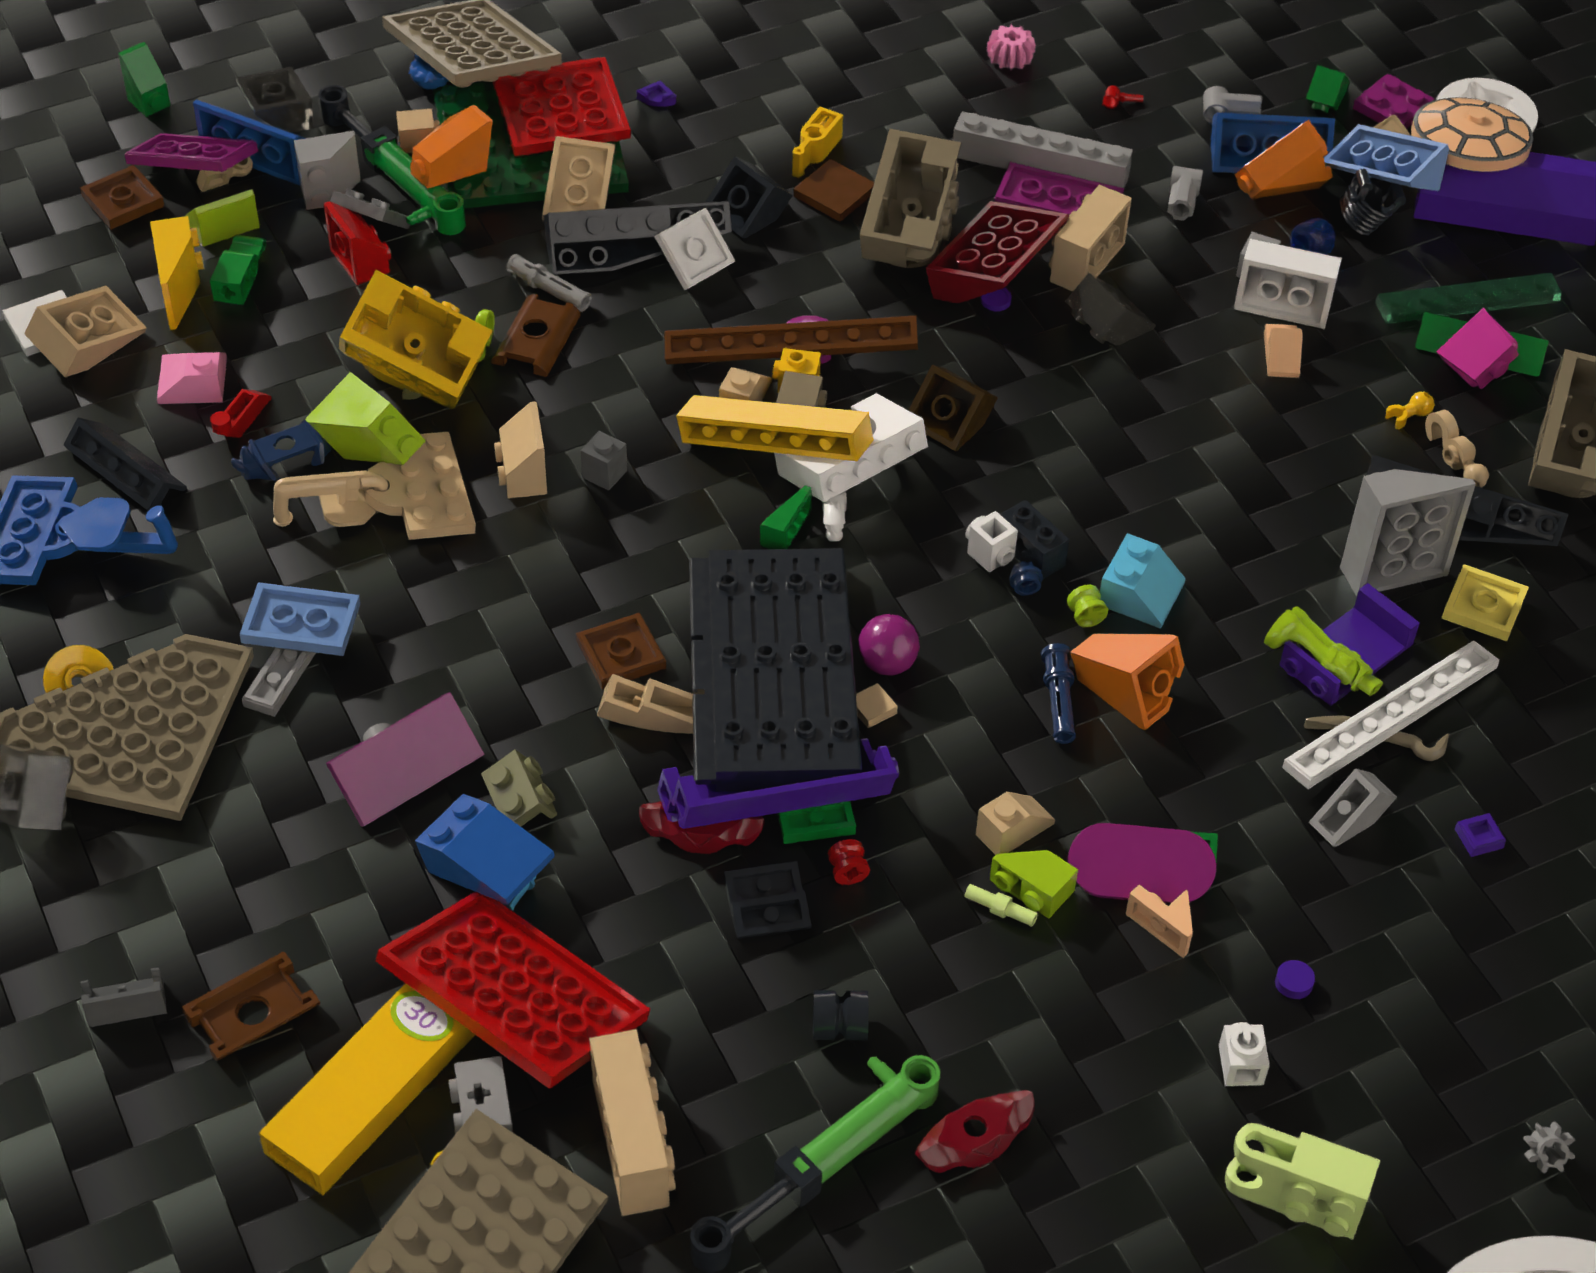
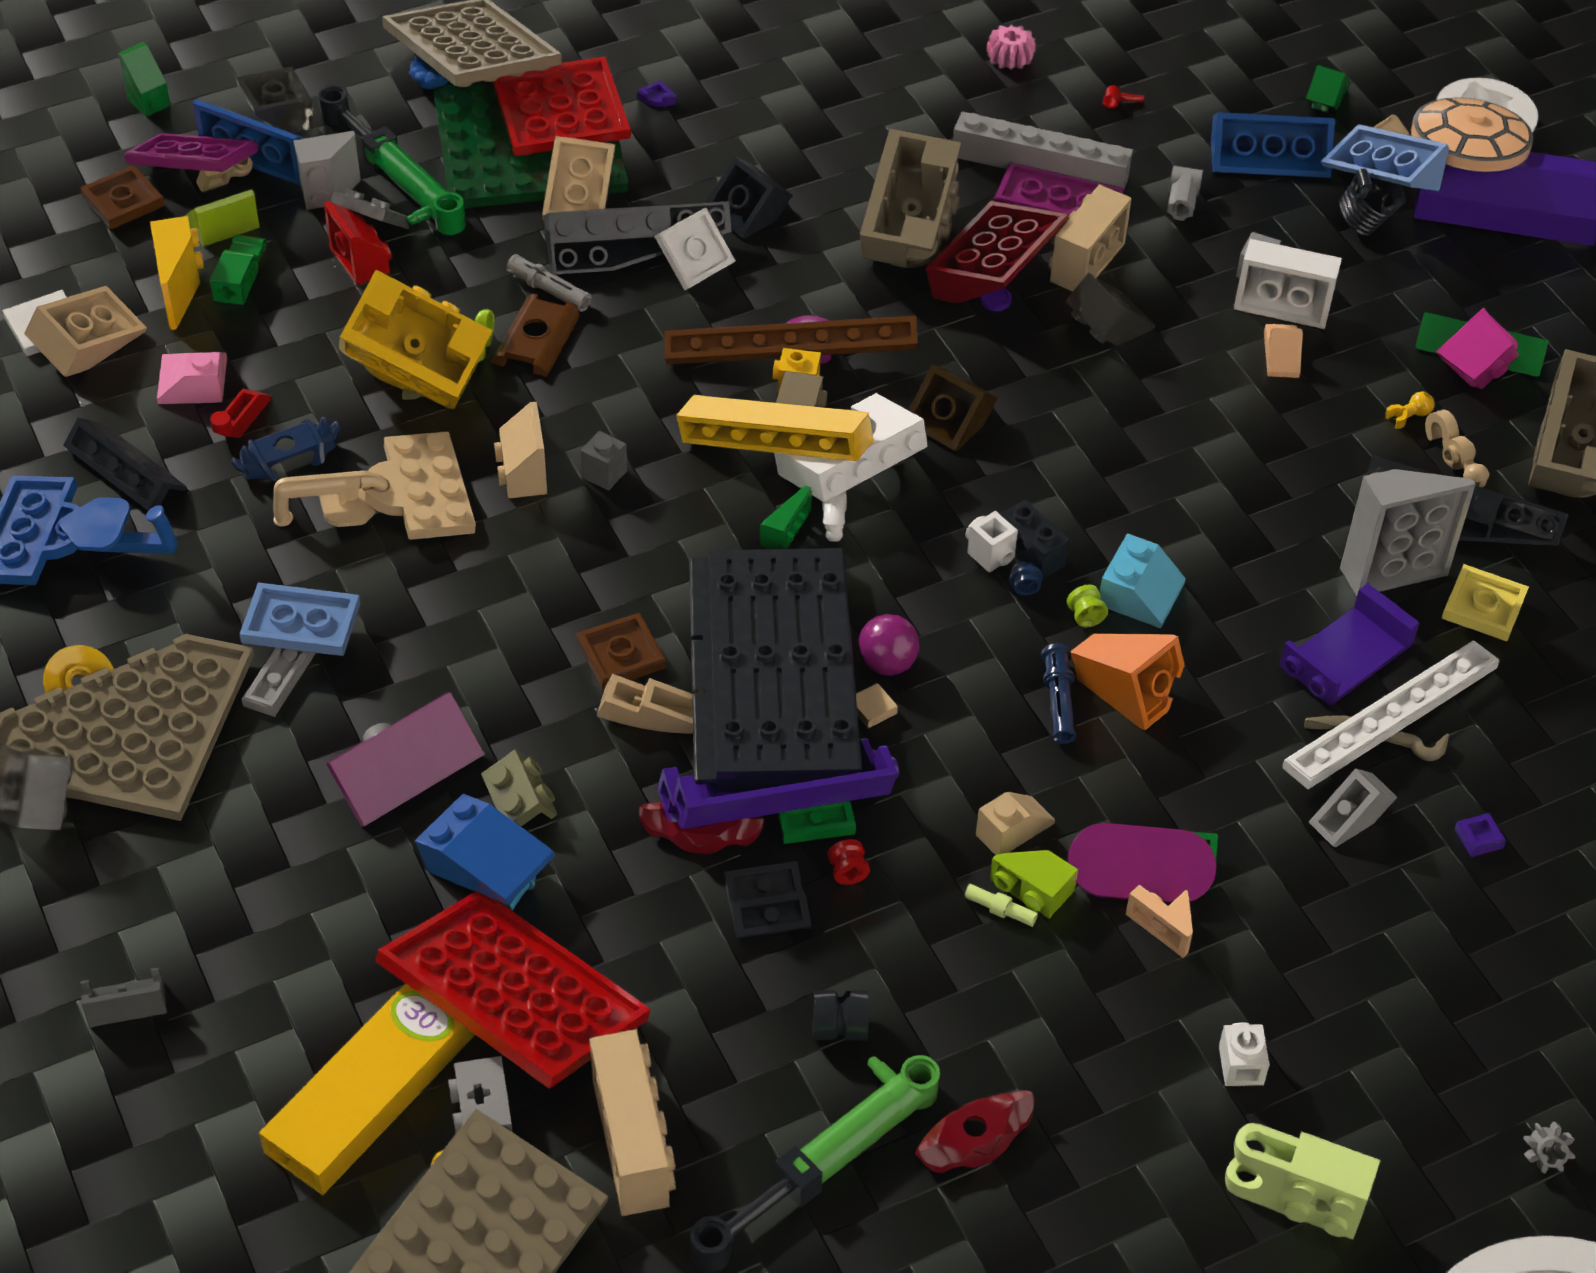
reddish brown piece [182,951,320,1061] -> none
lime slope [305,372,426,465] -> none
tan brick [396,109,439,153] -> none
orange slope [410,105,493,189] -> none
tan slope [719,367,772,402] -> none
yellow piece [792,107,843,178] -> none
reddish brown tile [793,159,874,222] -> none
light grey piece [1203,86,1262,124] -> none
orange slope [1235,120,1333,199] -> none
lime piece [1264,606,1383,696] -> none
dark purple tile [1275,960,1315,999] -> none
clear blue head [1290,218,1336,255] -> none
magenta plate [1353,74,1435,129] -> none
clear green plate [1376,273,1562,324] -> none

